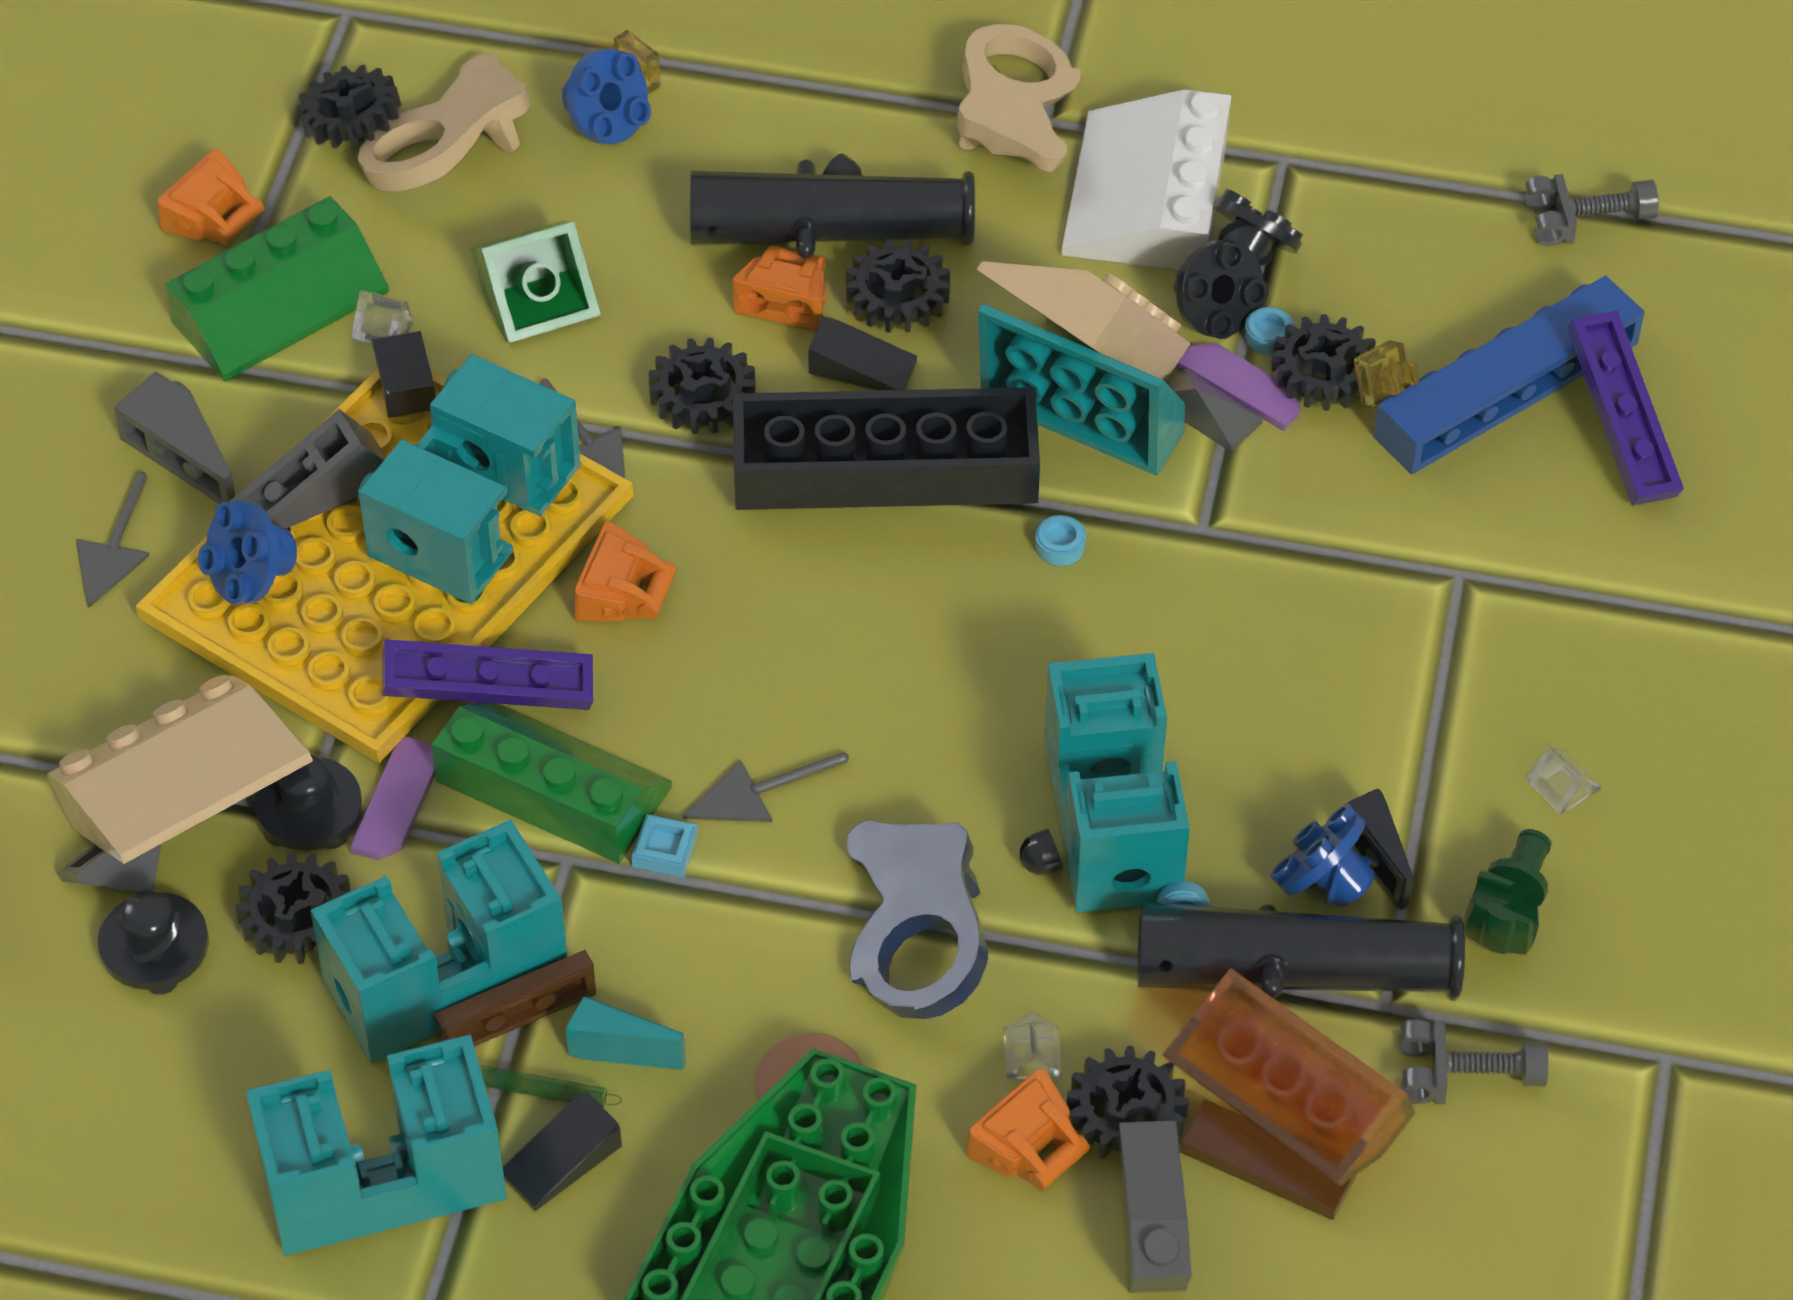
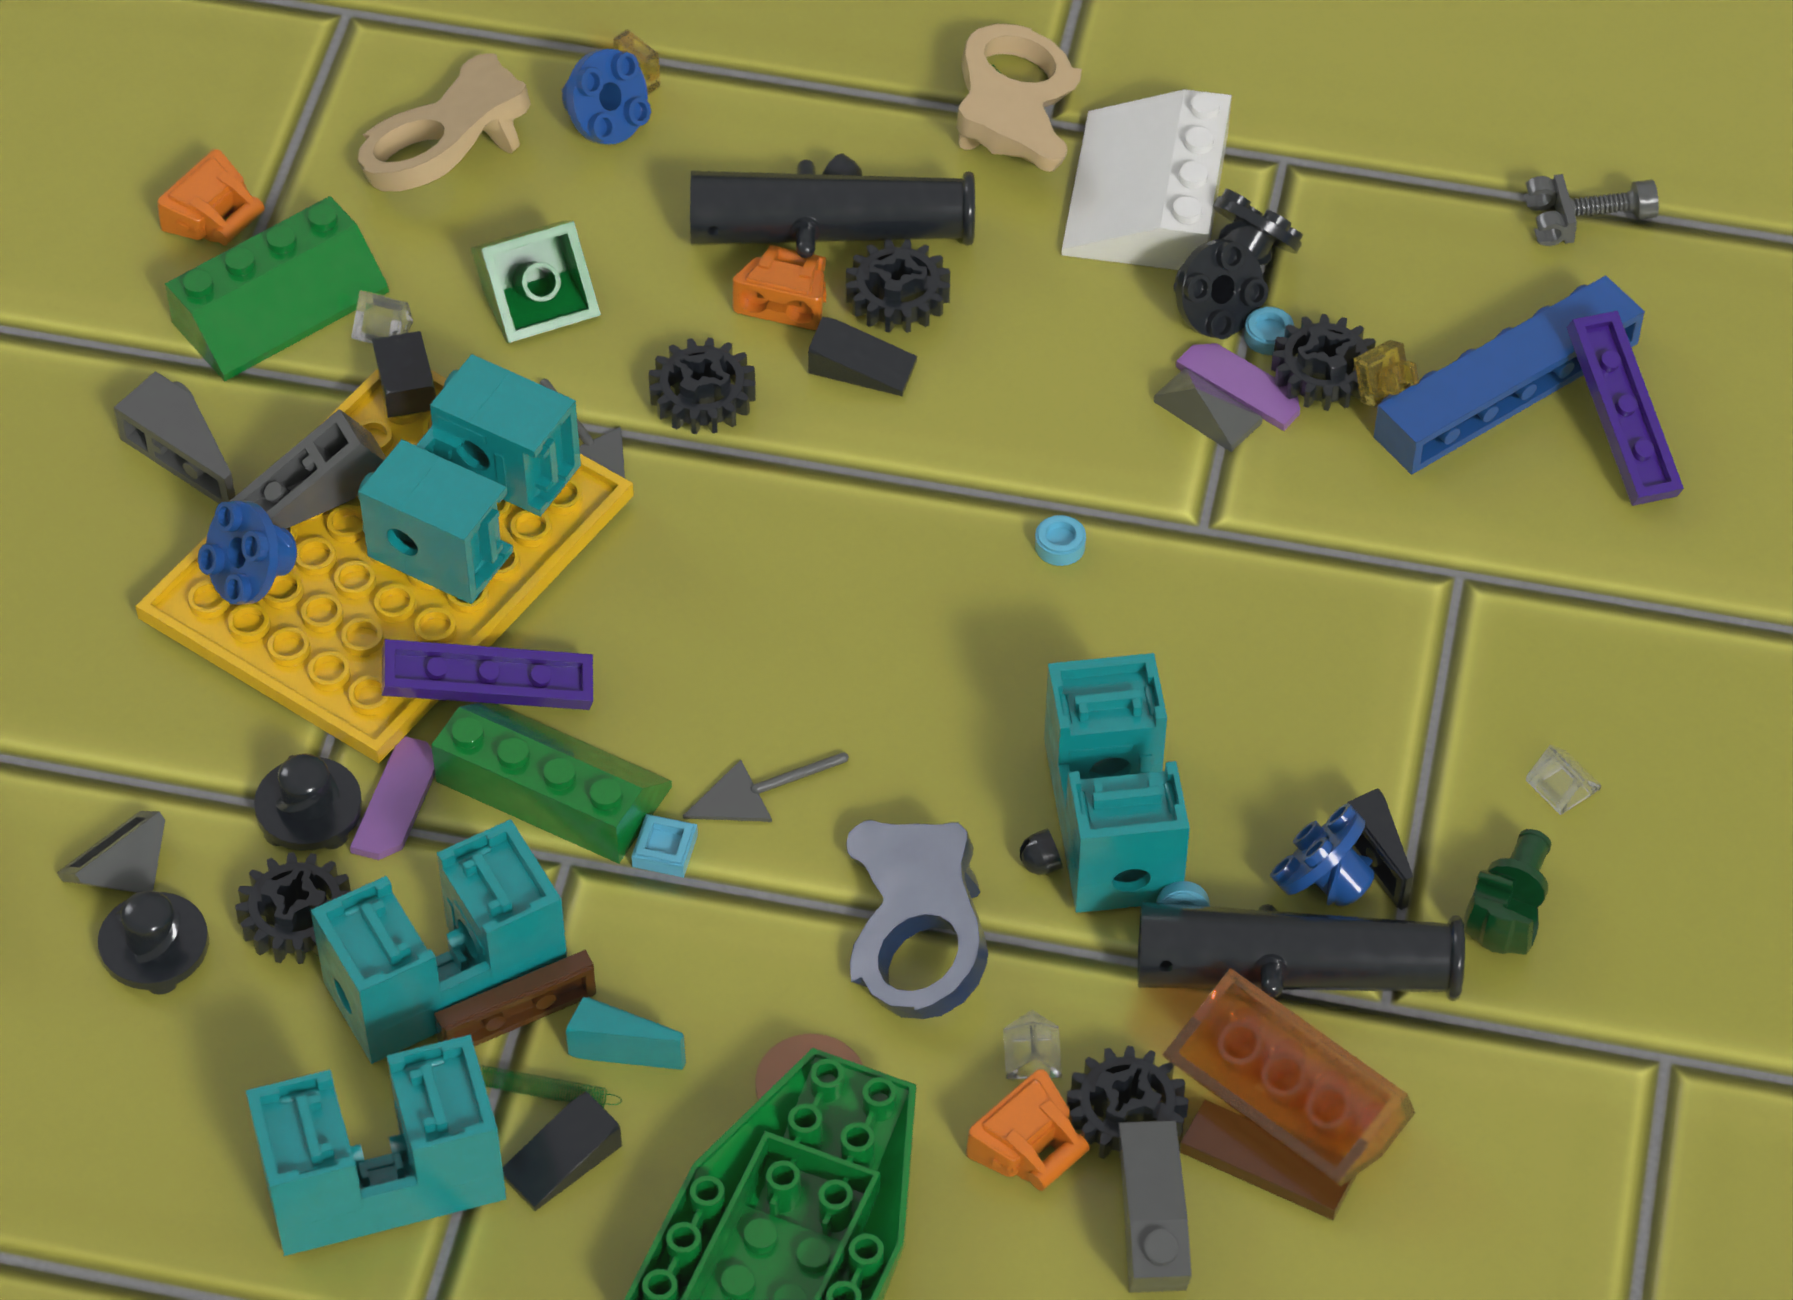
tan slope [47,675,313,864] -> none
dark grey piece [77,472,150,608] -> none
black gear [296,65,402,148] -> none
orange piece [573,522,677,622] -> none
black brick [733,387,1040,510] -> none
tan slope [976,261,1191,381] -> none
teal slope [978,304,1185,476] -> none
dark grey bar [1400,1020,1548,1104] -> none

